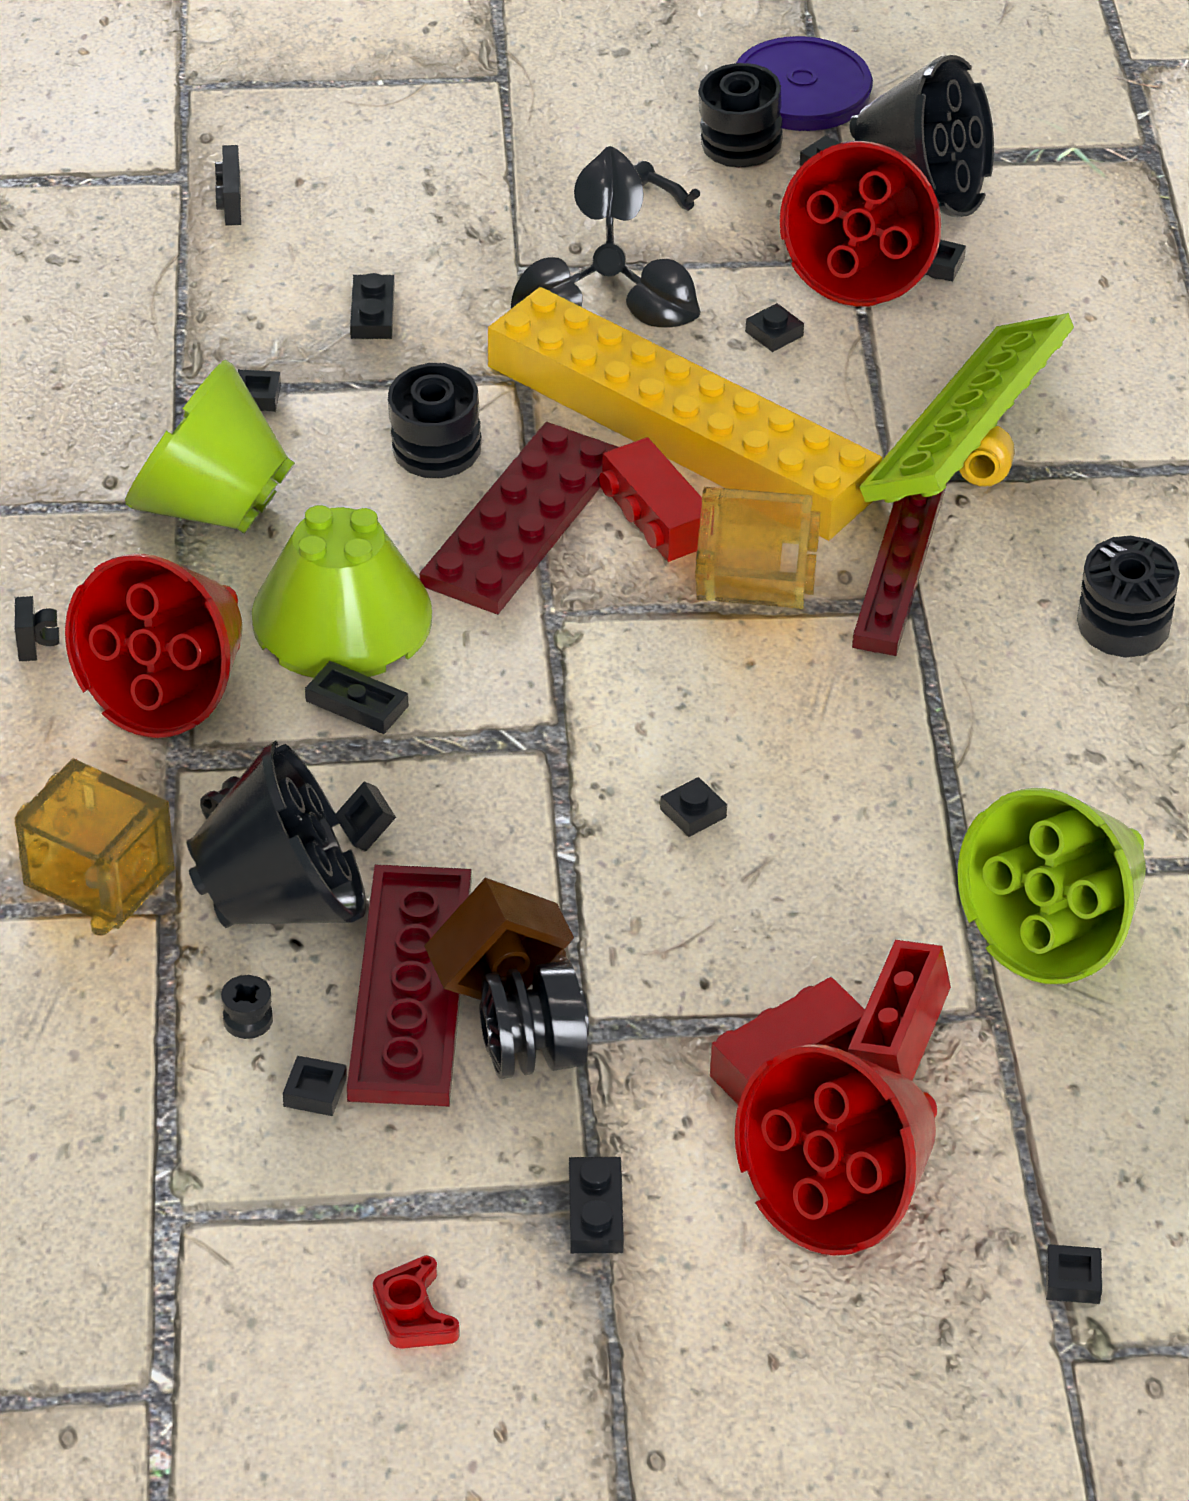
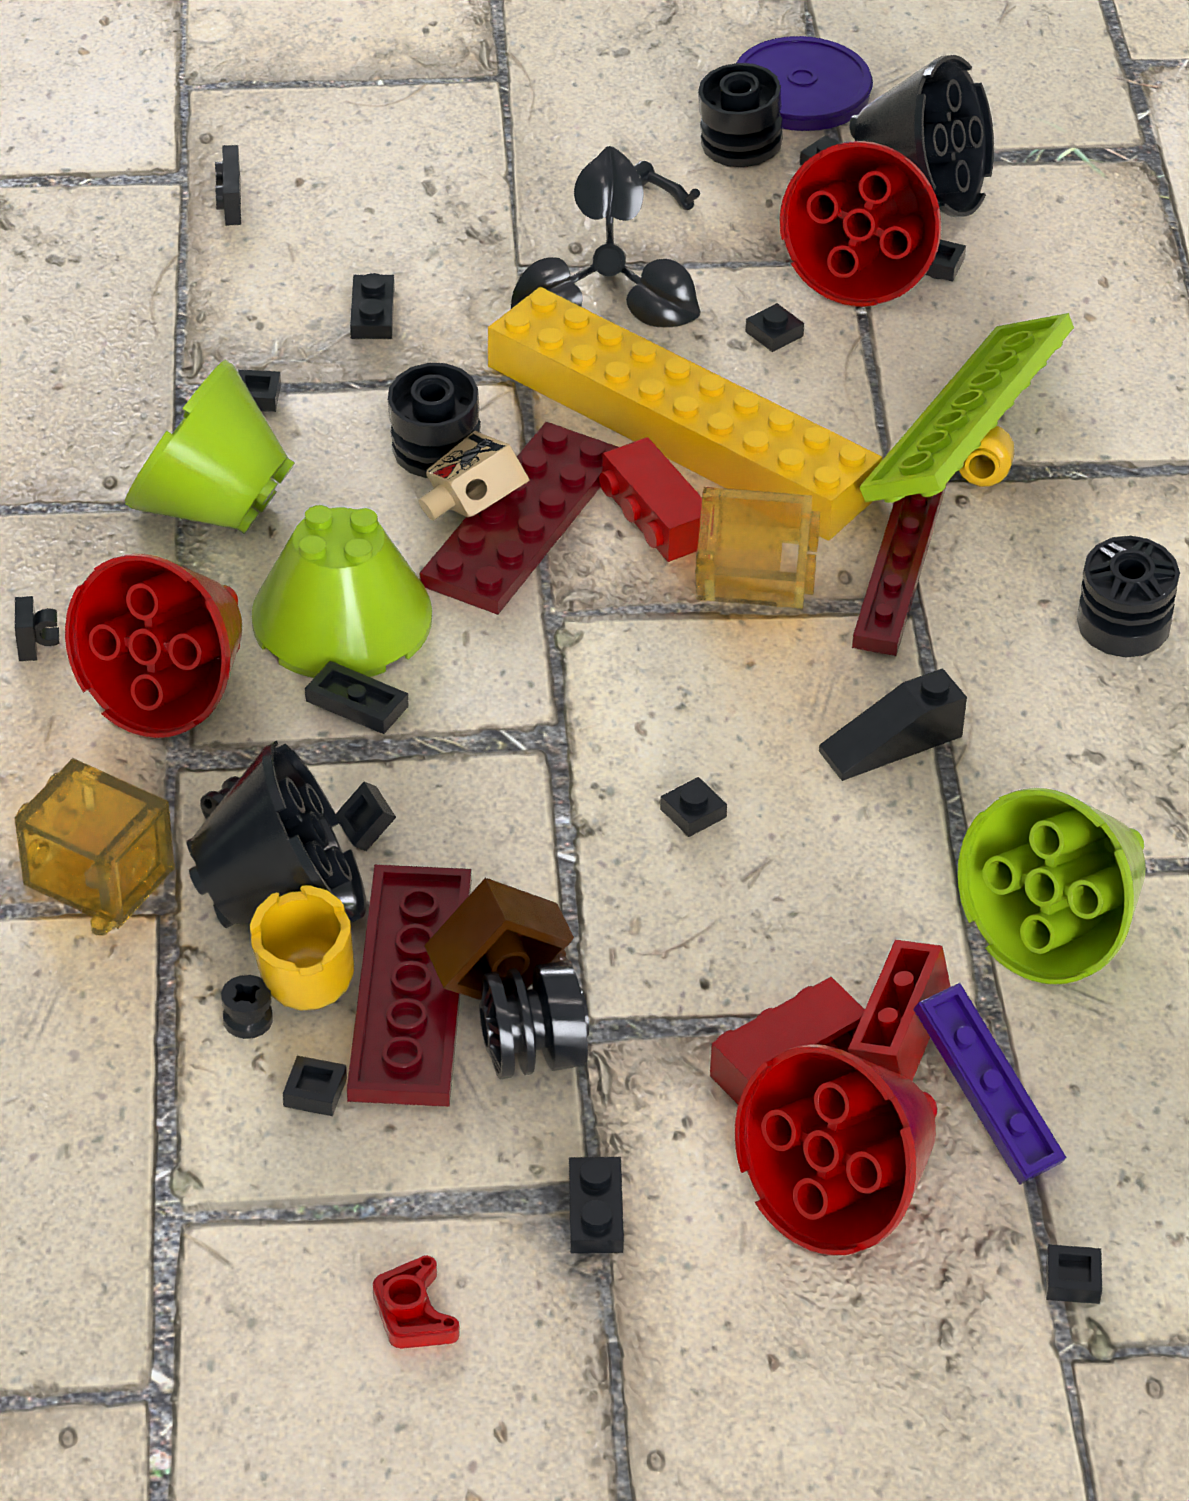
none -> yellow cylinder [250,885,354,1011]
none -> tan torso [418,431,530,521]
none -> black slope [819,668,967,781]
none -> dark purple tile [913,983,1067,1185]

